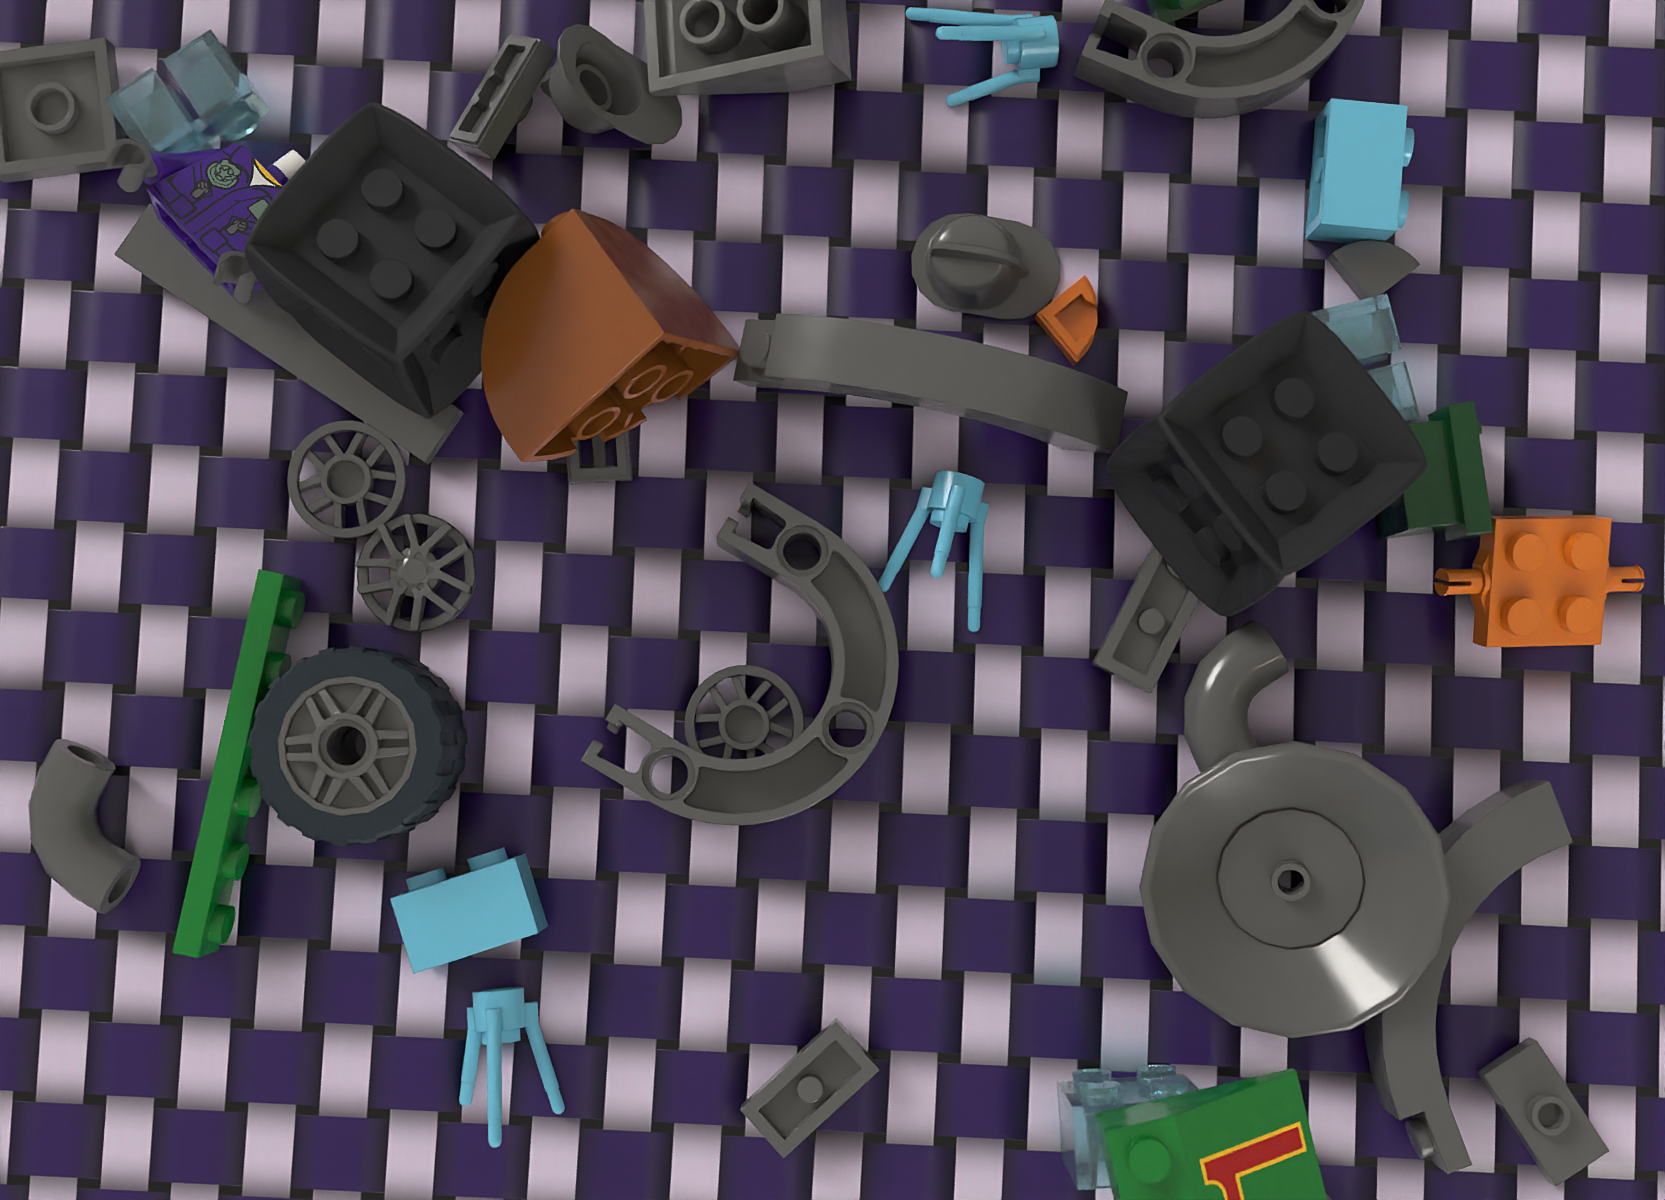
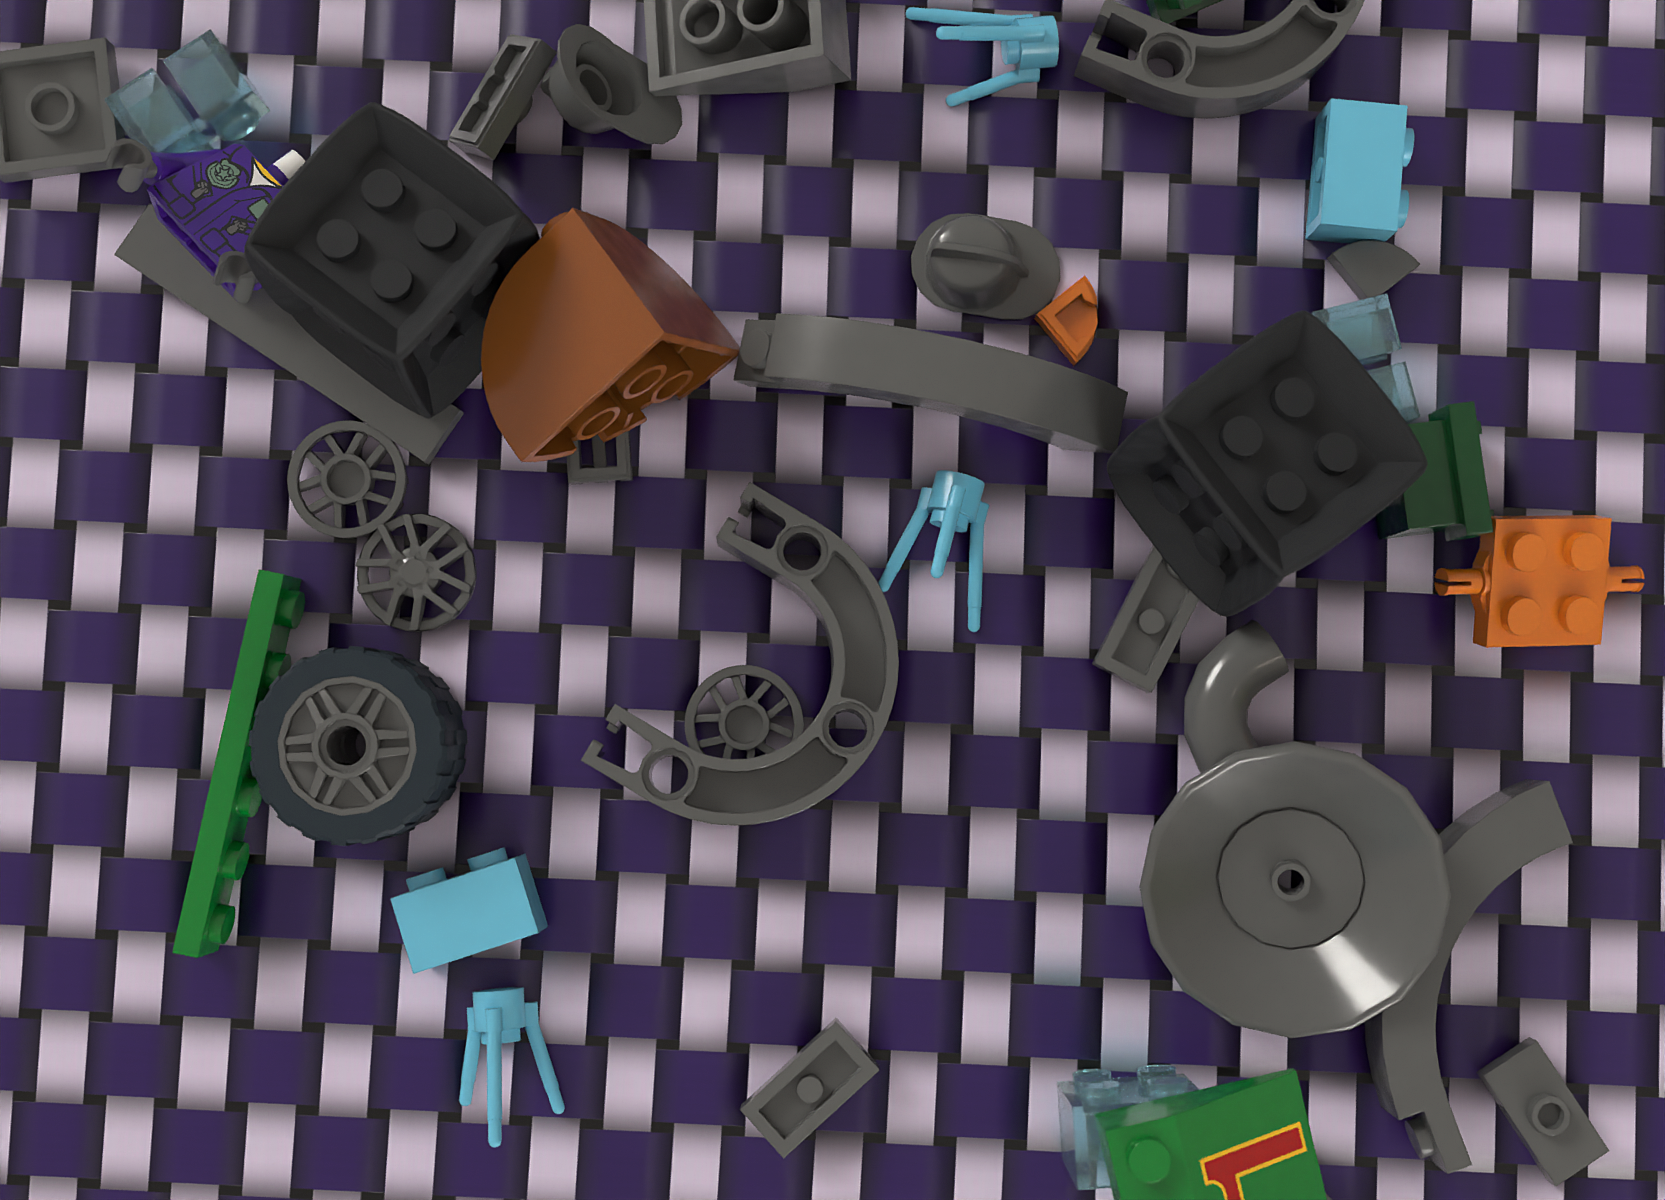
dark grey cylinder [28,739,141,914] -> none

